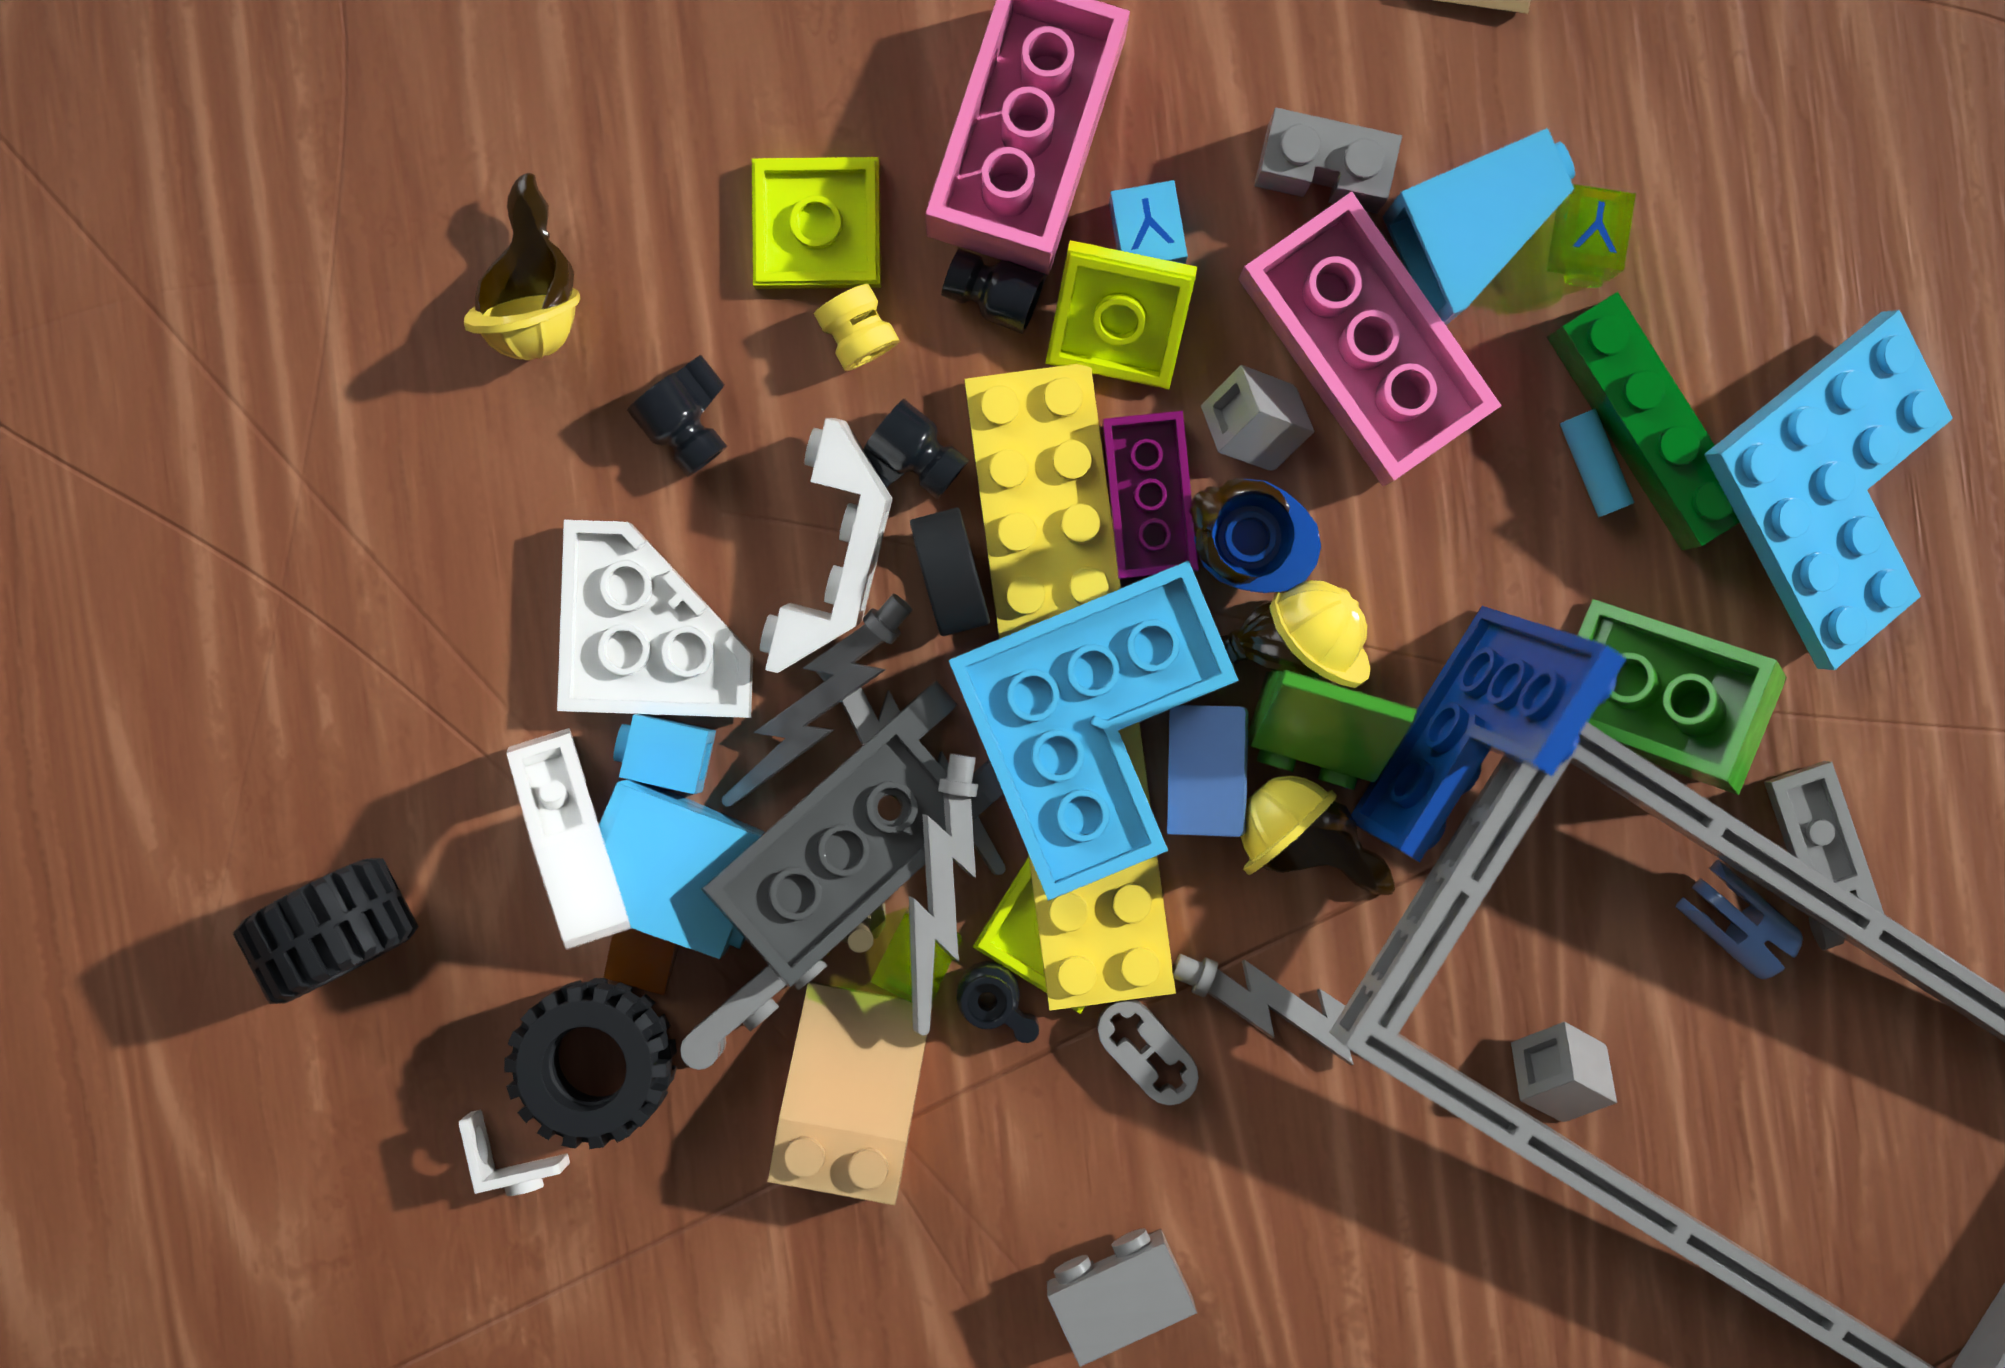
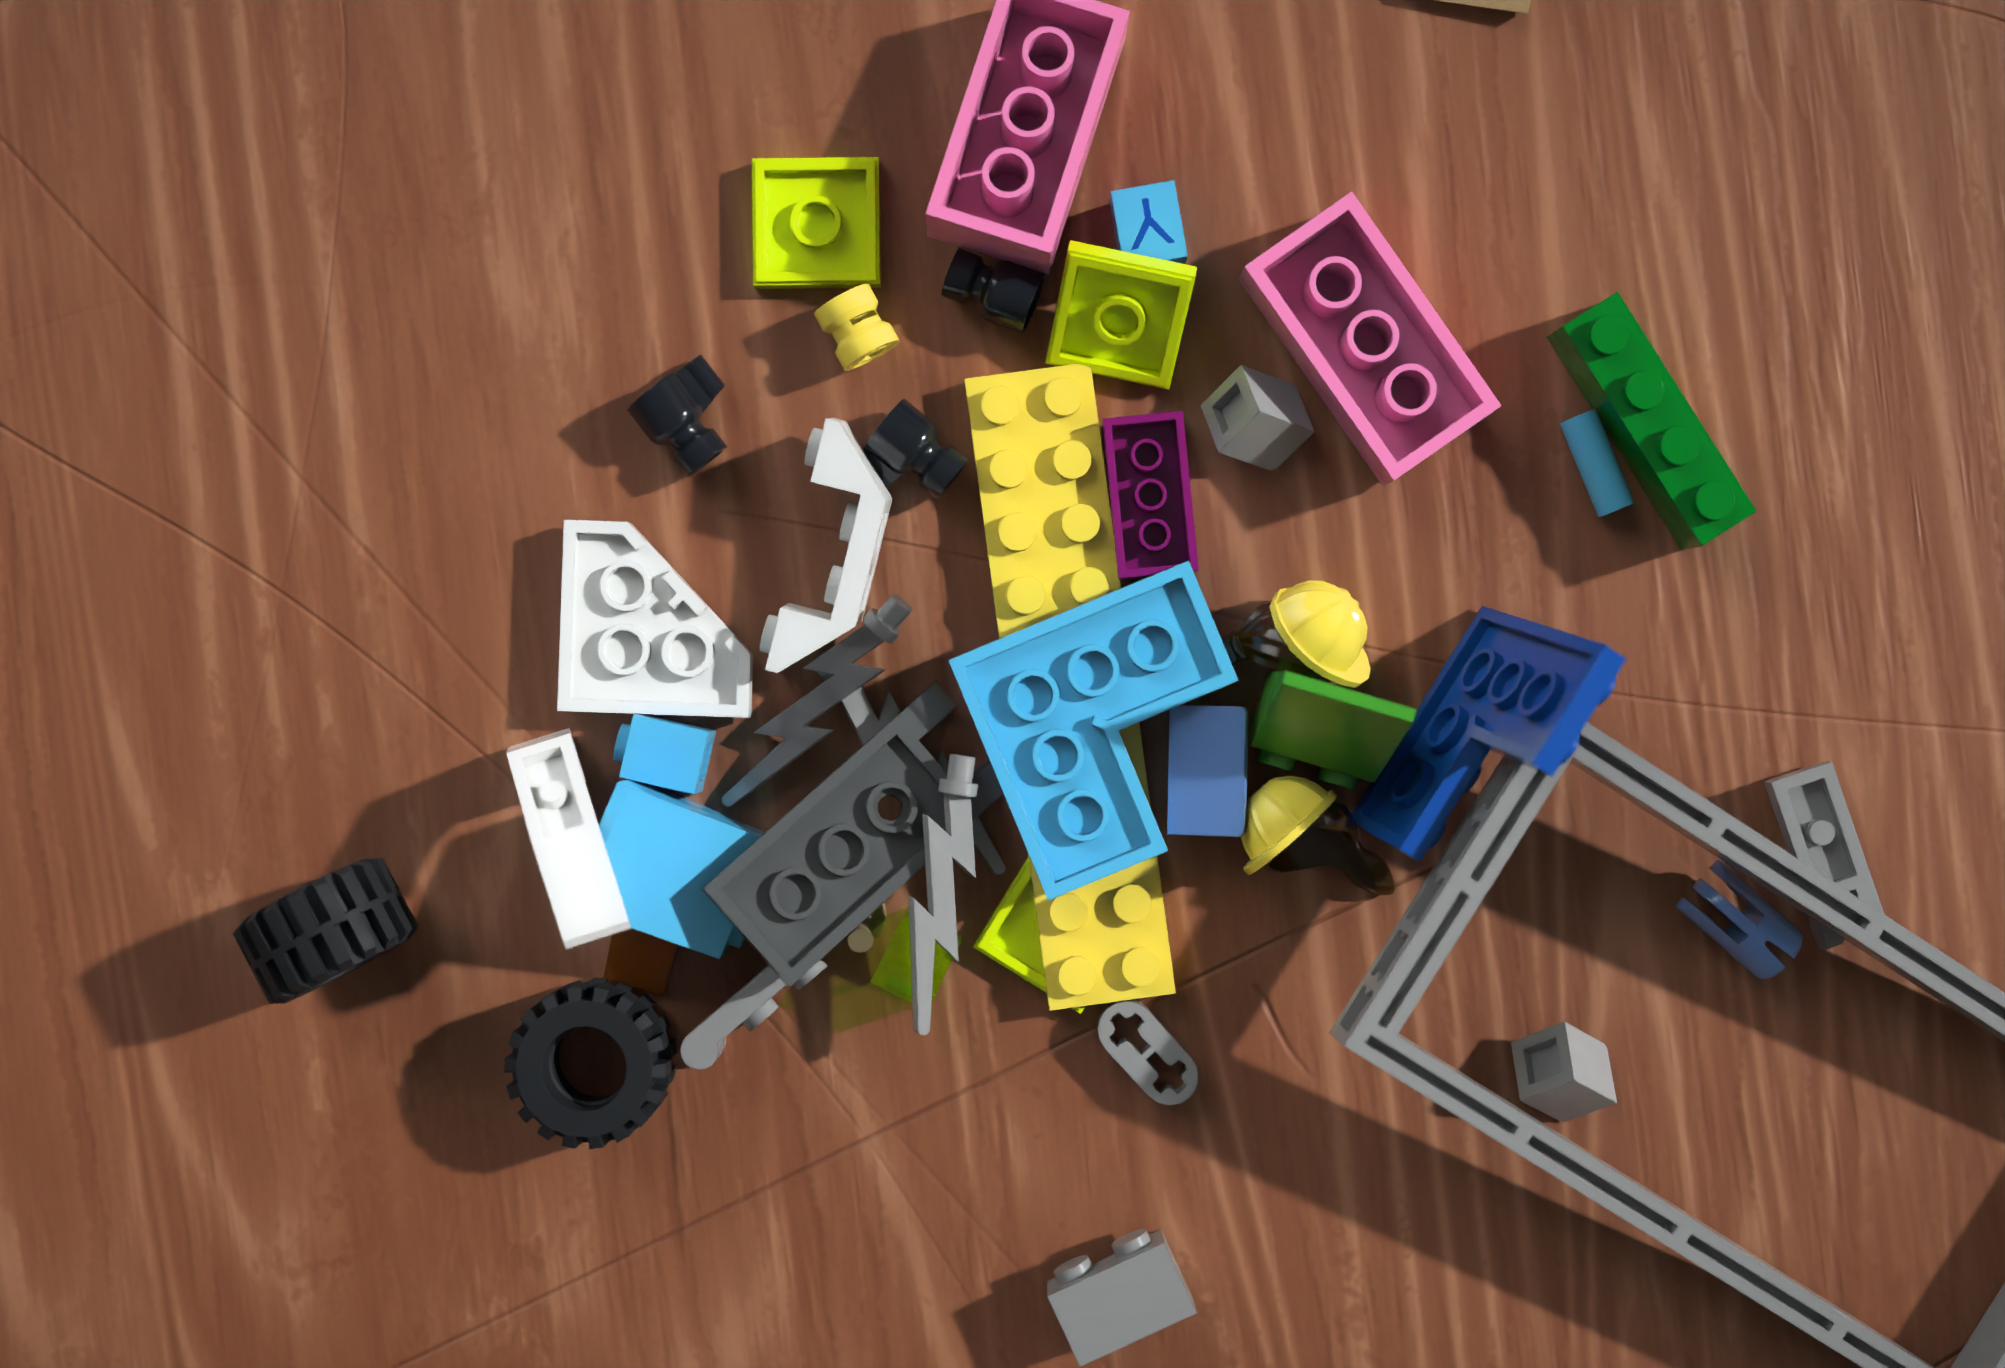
white bracket [459,1110,570,1196] -> none
piece [464,173,580,361] -> none
tan slope [767,981,933,1205] -> none
black tyre [910,507,990,636] -> none
black piece [956,961,1039,1043] -> none
light grey piece [1173,954,1354,1065] -> none
blue piece [1189,478,1321,593] -> none
light grey brick [1254,107,1402,214] -> none
medium azure slope [1382,128,1575,325] -> none
clear neon green brick [1547,184,1636,288] -> none
bright green slope [1578,599,1787,795] -> none
medium azure plate [1704,310,1953,670] -> none

